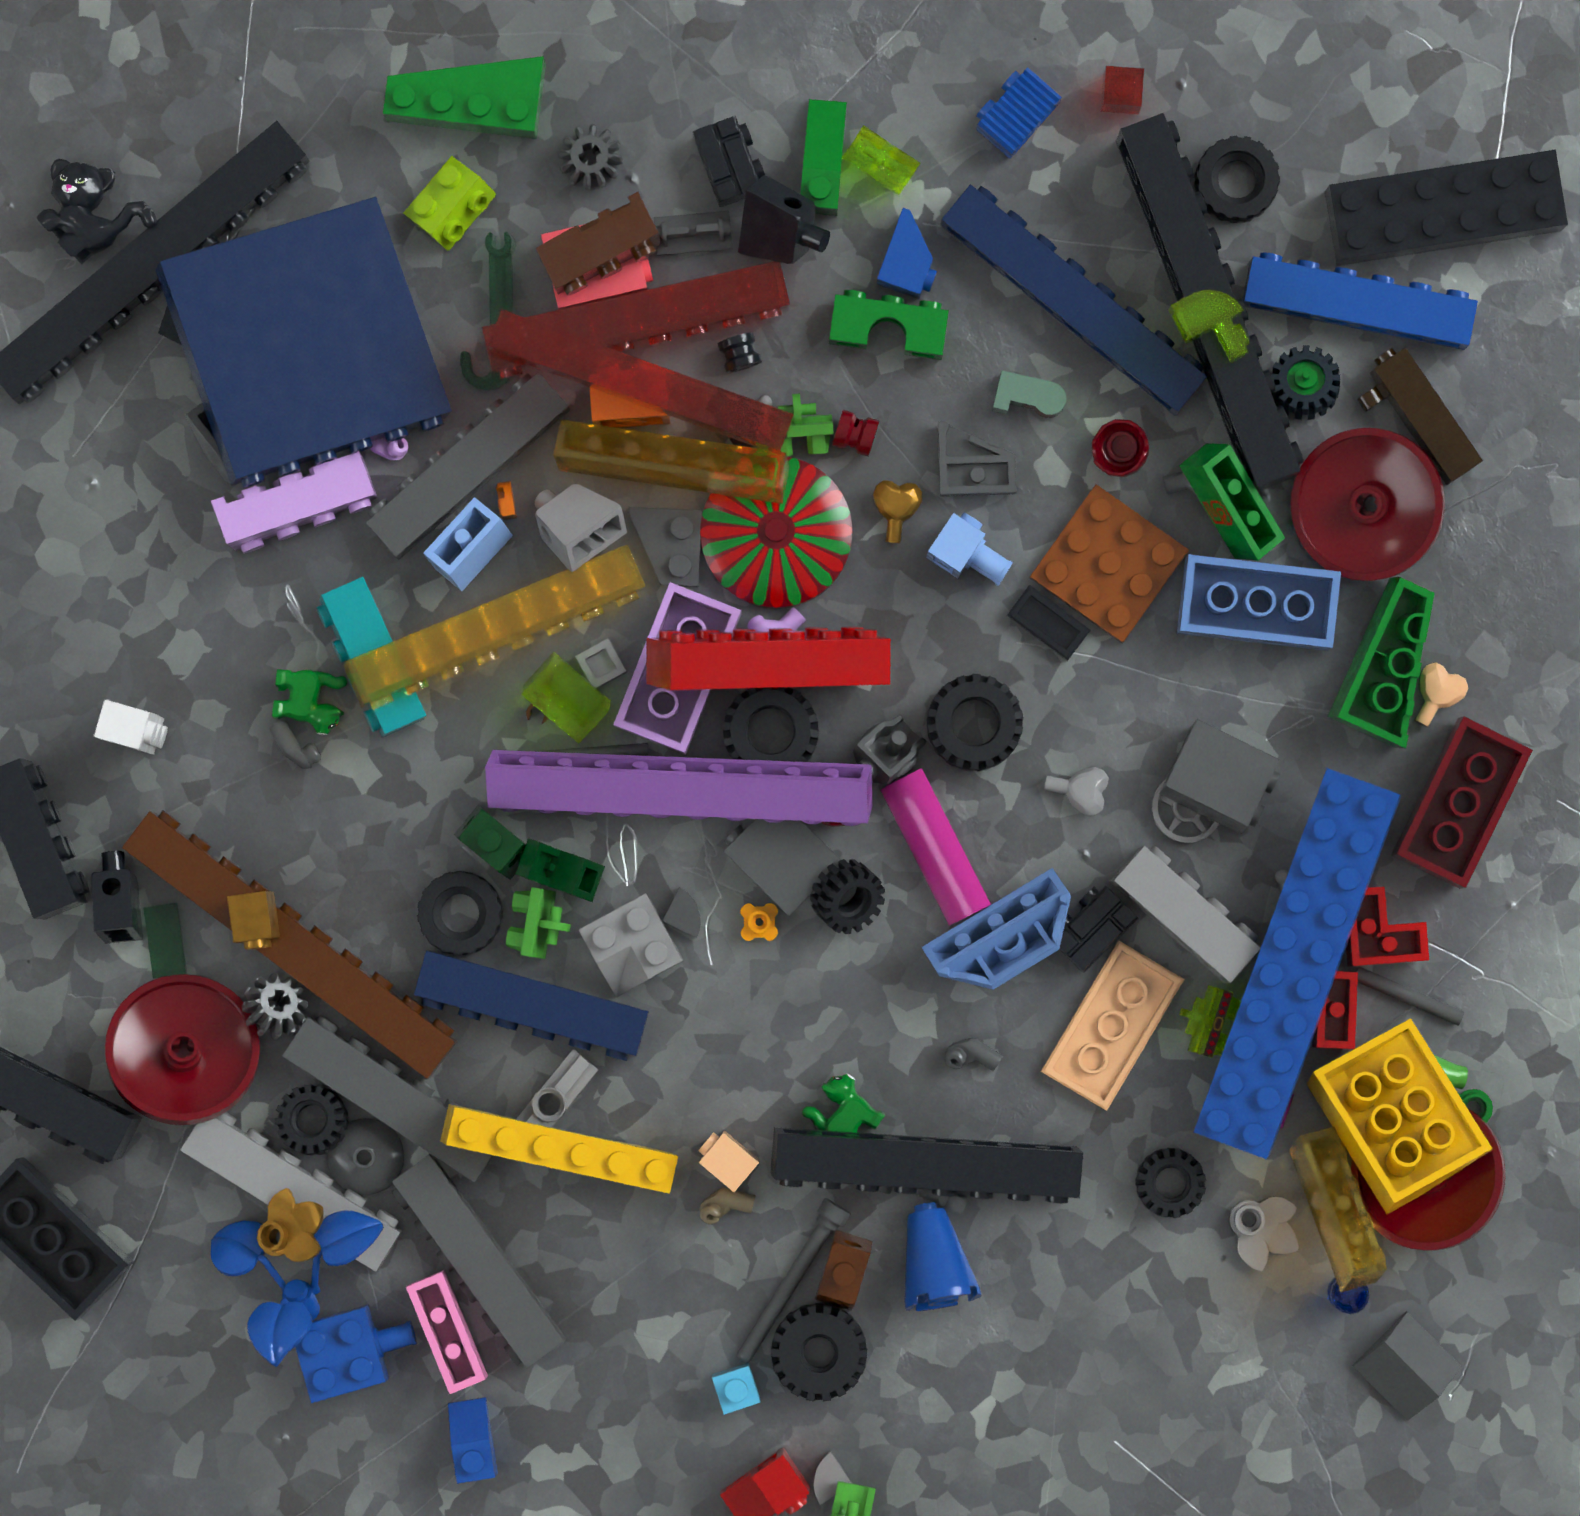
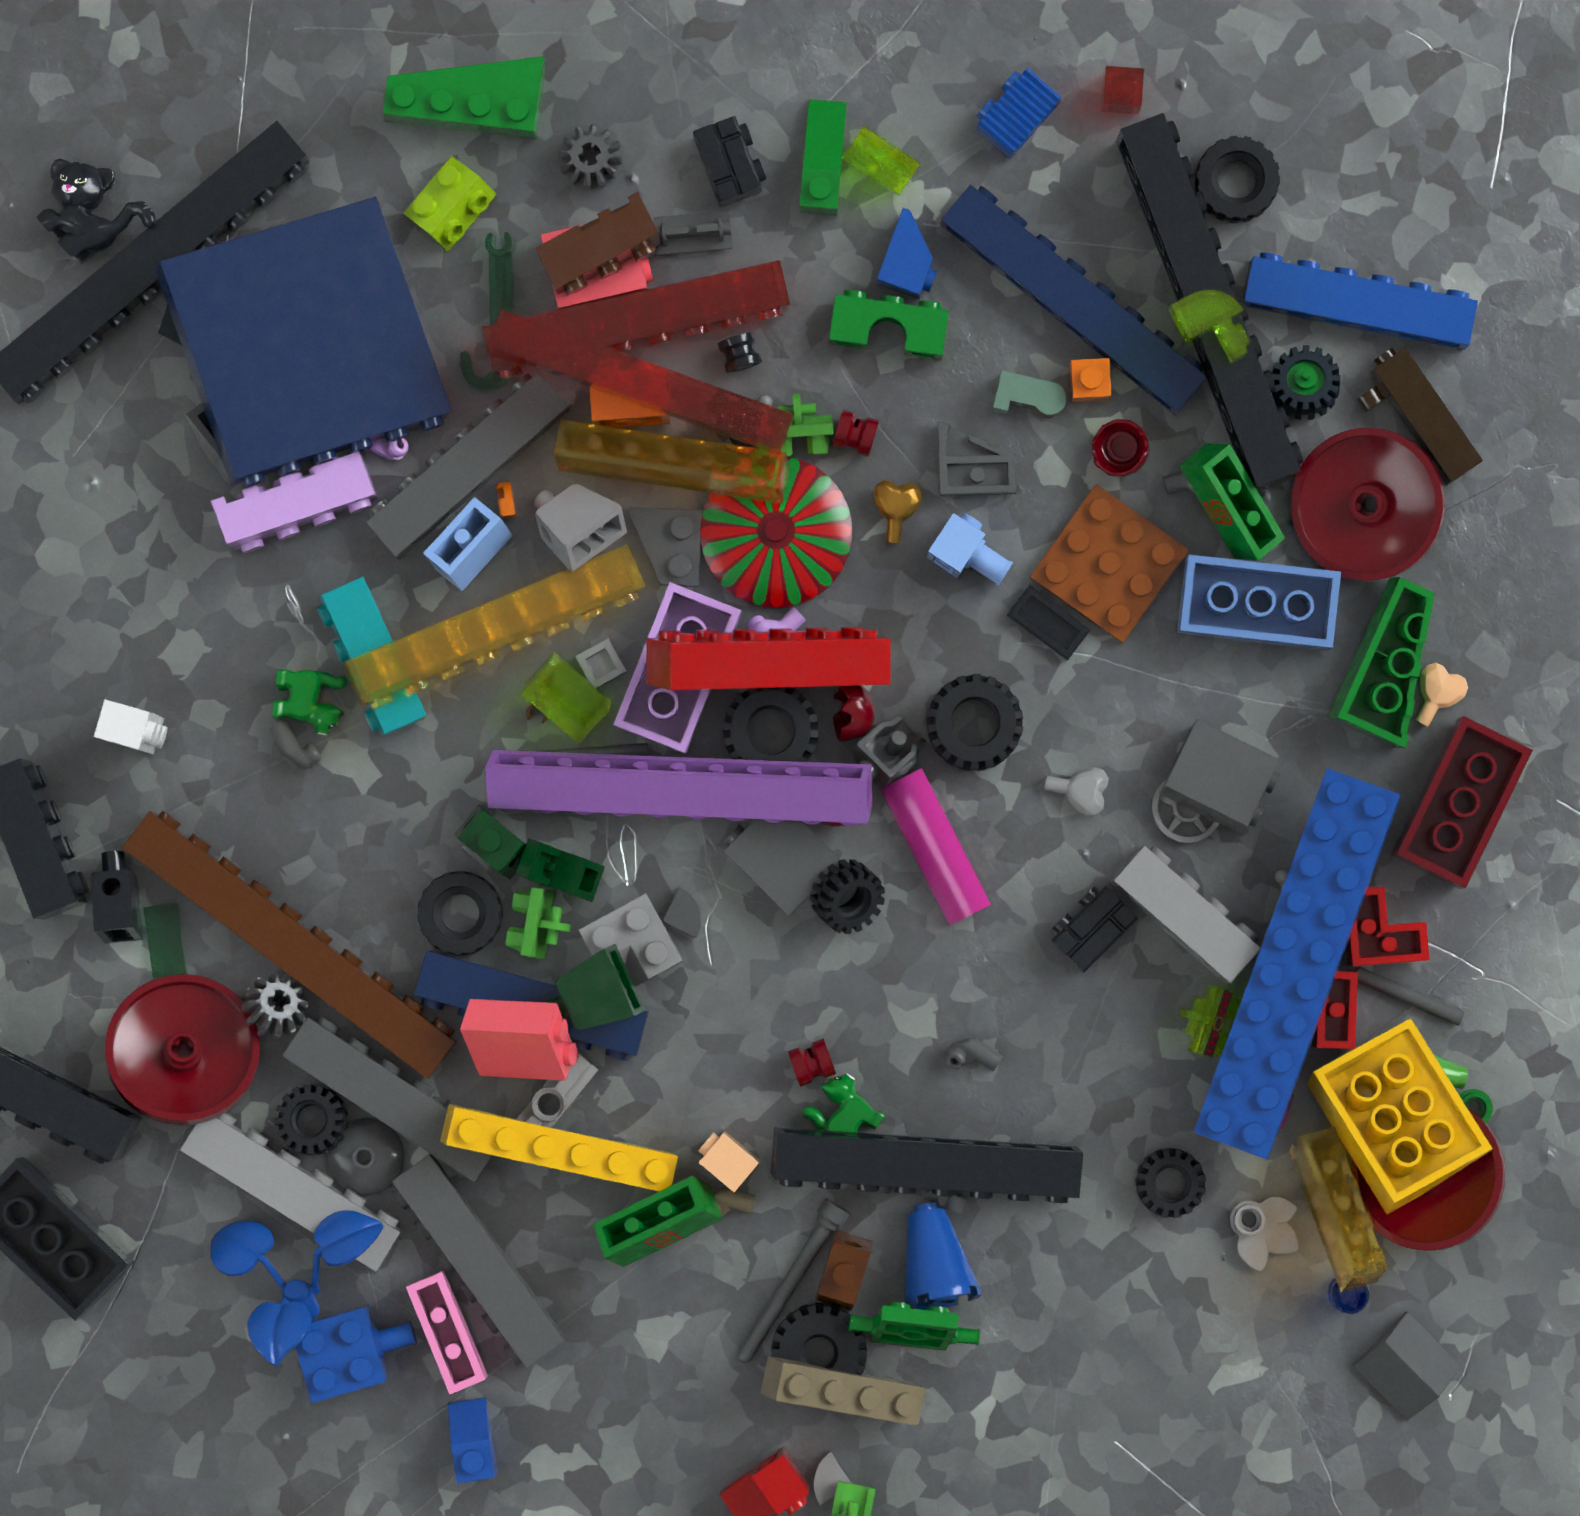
pearl gold brick [227,891,280,950] -> none
pearl gold plate [257,1188,323,1262] -> none
medium azure brick [712,1362,761,1414] -> none
black torso [738,175,830,264] -> none
light orange plate [740,903,778,941] -> none
medium blue wedge [921,868,1071,990] -> none
light nougat tile [1040,940,1184,1111] -> none
black brick [1325,150,1568,266] -> none
none -> coral brick [460,999,577,1081]
none -> dark green torso [545,944,645,1030]
none -> green brick [593,1176,723,1267]
none -> dark tan arch [760,1356,926,1426]
none -> dark red wheel [788,1039,836,1087]
none -> dark red hair [833,685,875,742]
none -> green plate [848,1302,980,1351]
none -> orange brick [1069,358,1111,403]

